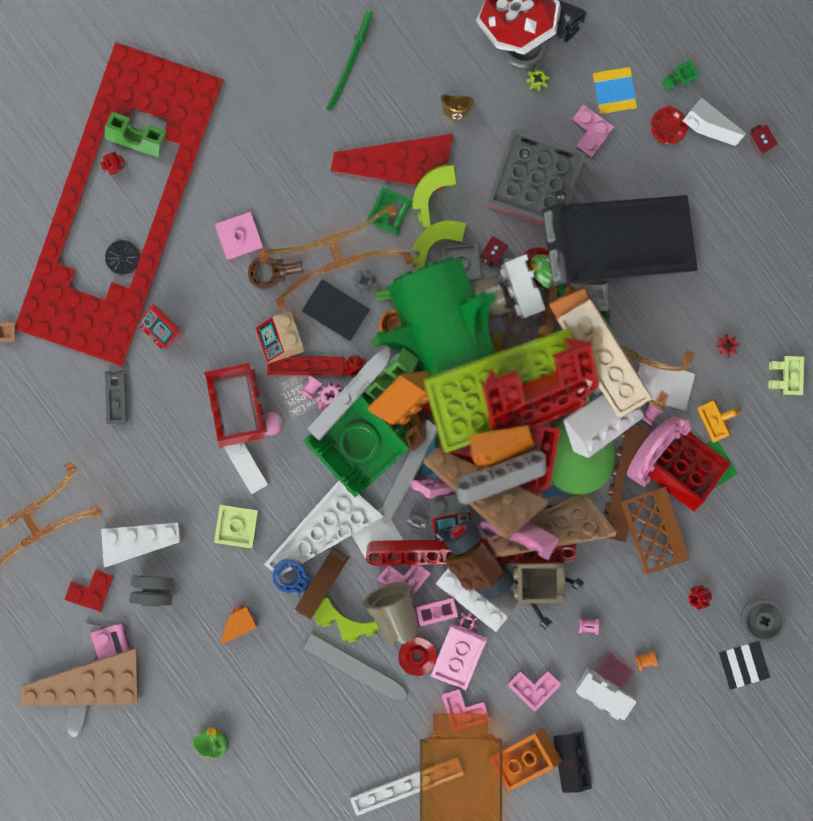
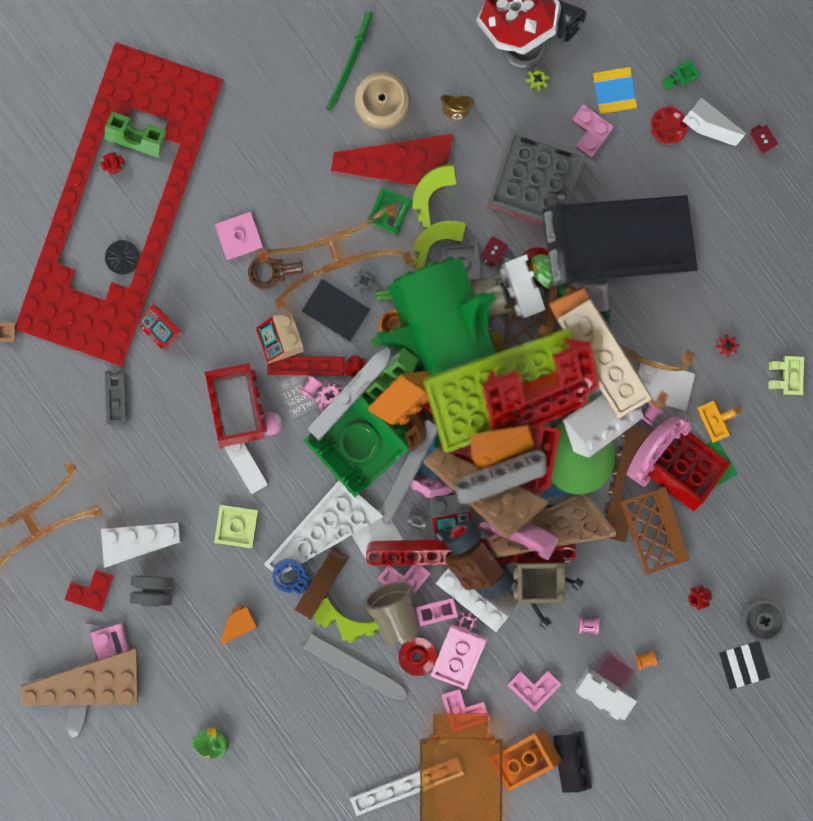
none -> tan piece [354,71,411,129]

